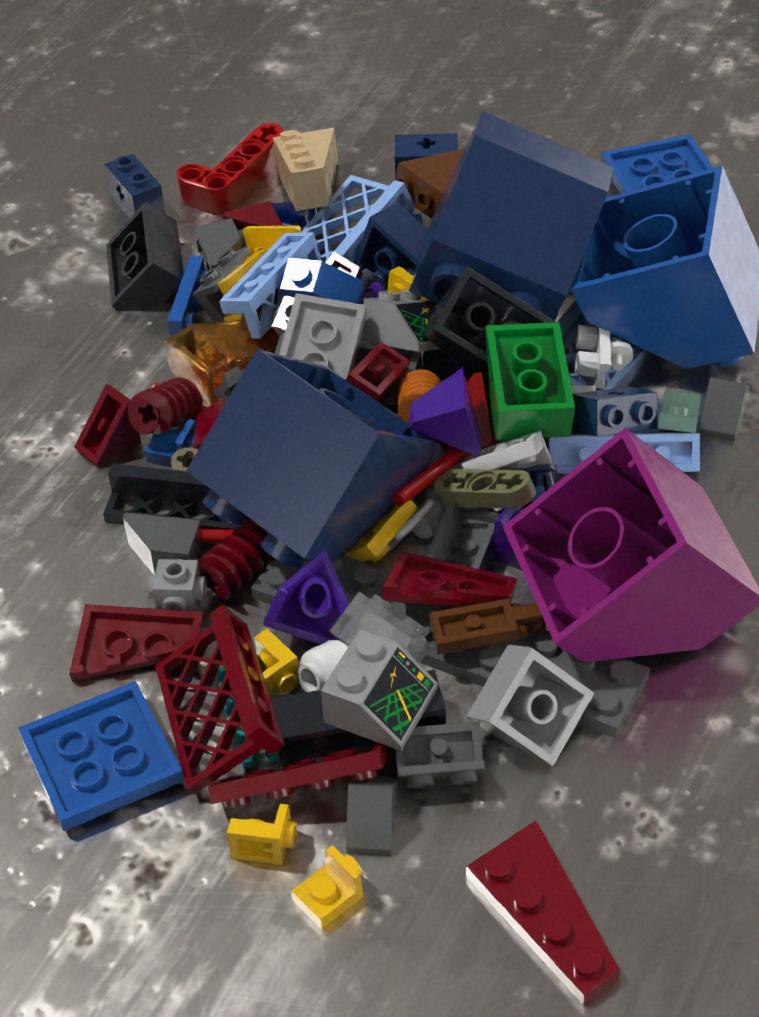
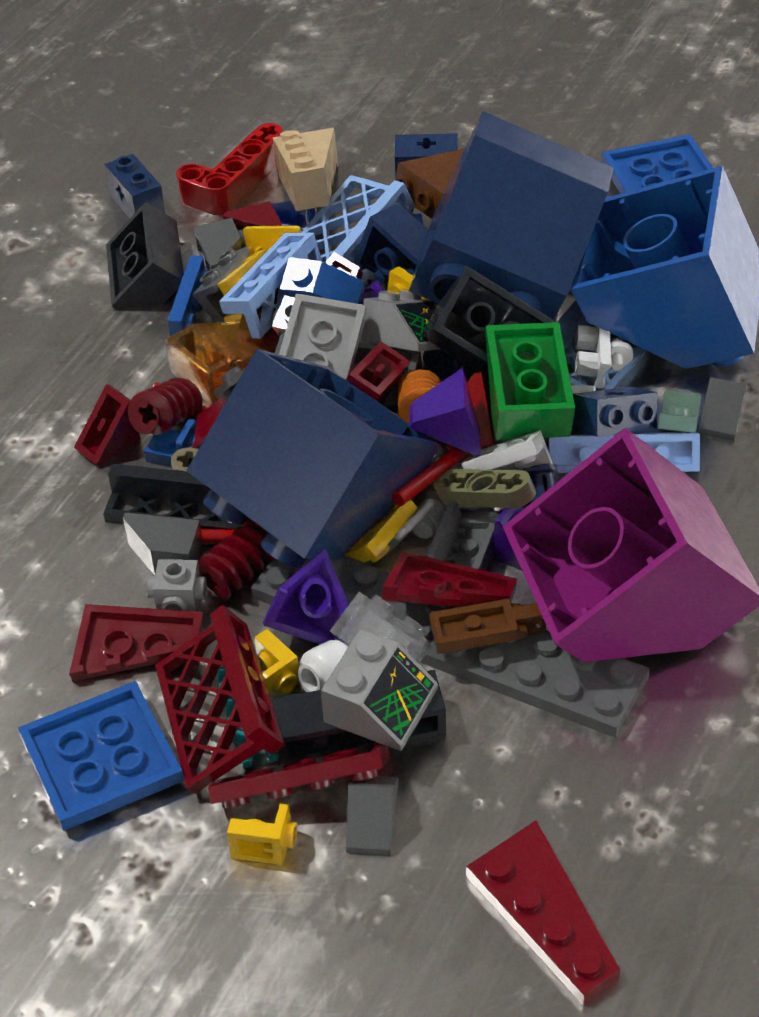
yellow bracket [291,846,363,929] -> none
dark grey bracket [395,722,486,788] -> none
light grey slope [466,645,594,766] -> none

